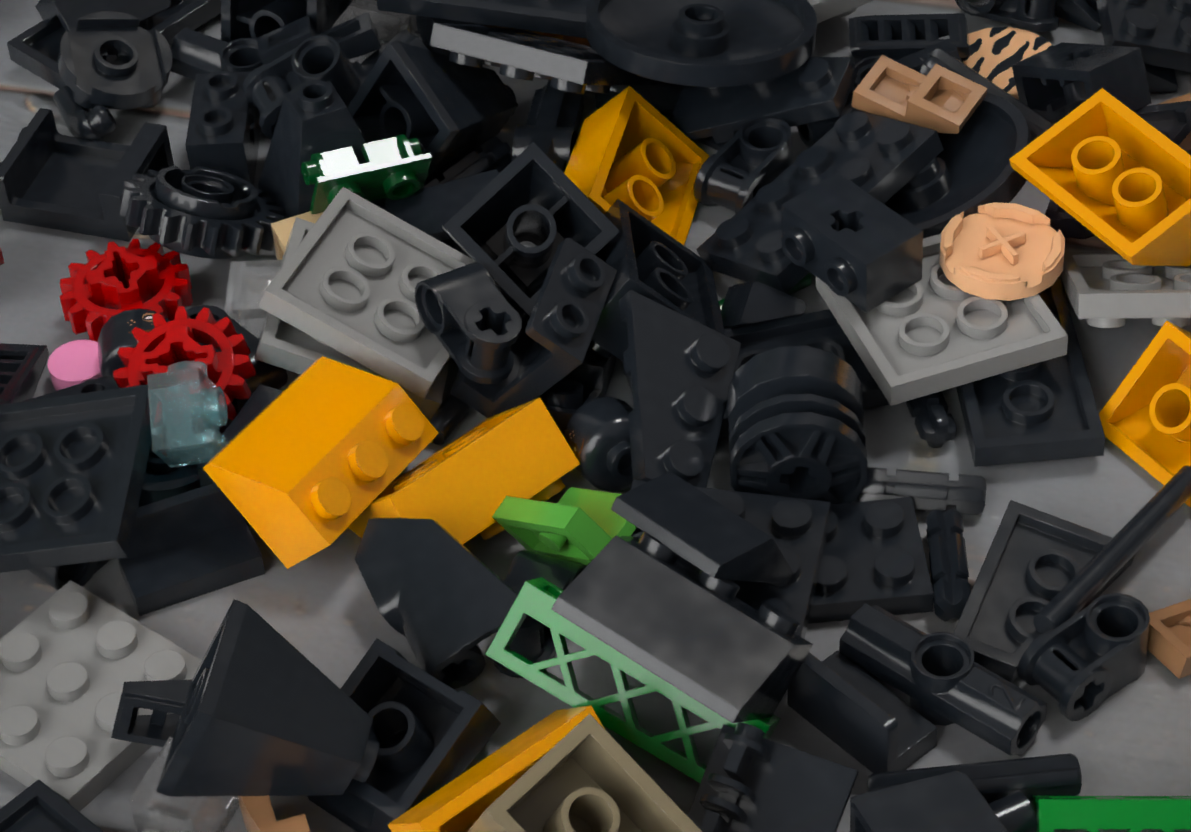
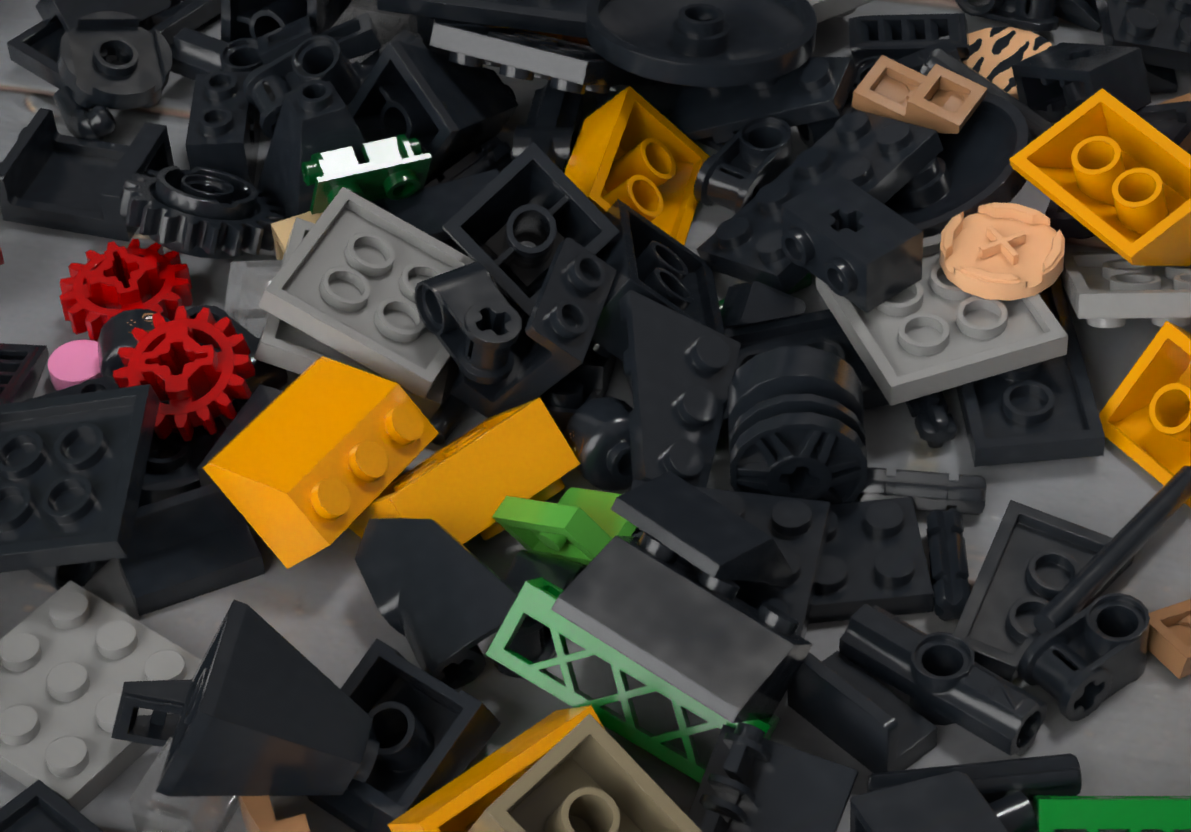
clear light blue brick [147,361,229,467] -> none

